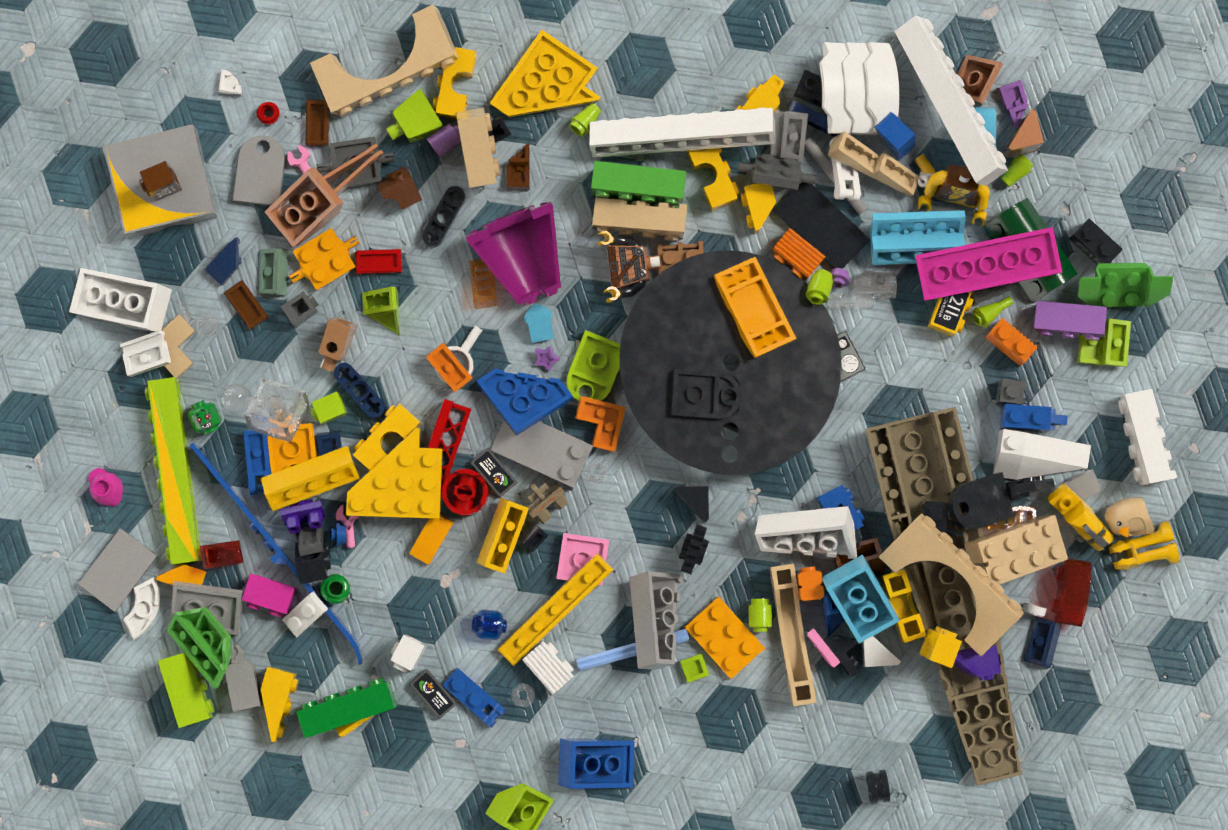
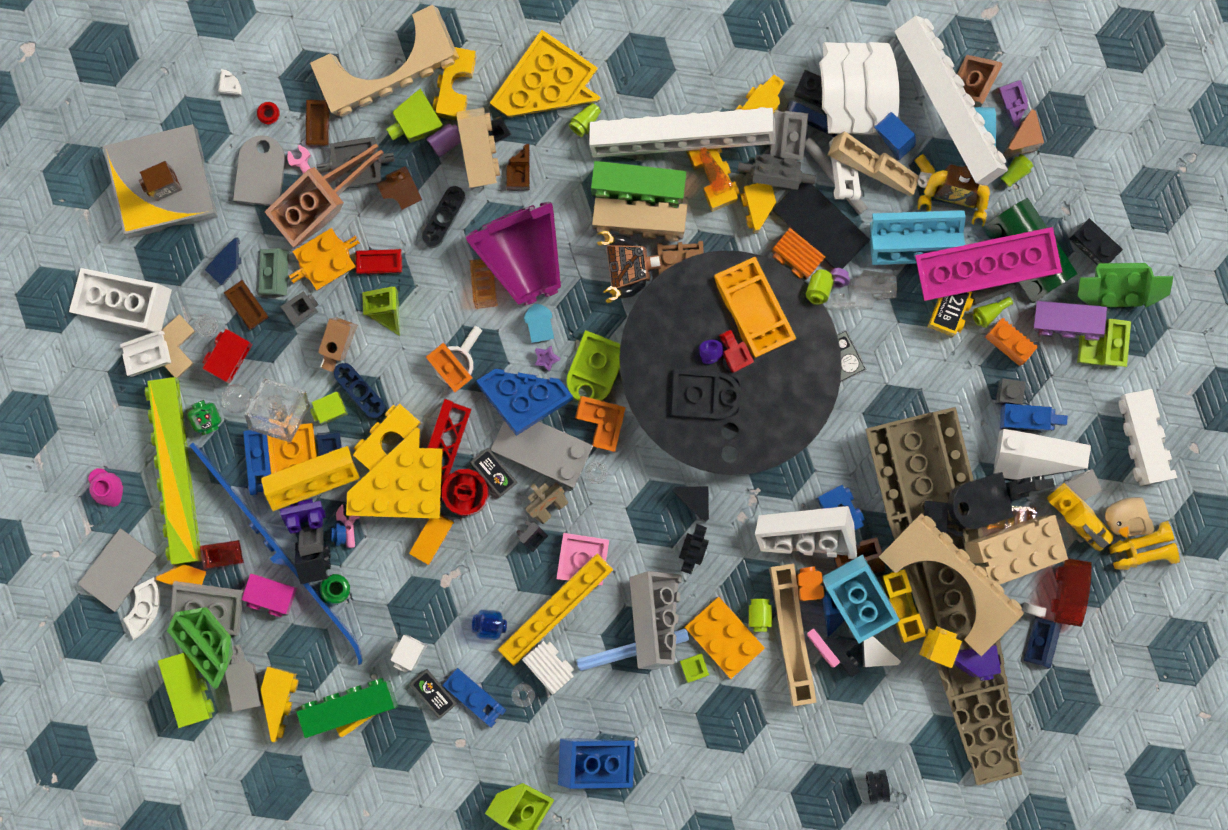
white plate [282,591,328,637] -> none
yellow brick [477,497,529,574] -> none
none -> red brick [202,329,253,384]
none -> clear orange slope [699,147,733,195]
none -> dark purple tile [699,340,723,364]
none -> red plate [719,330,754,373]

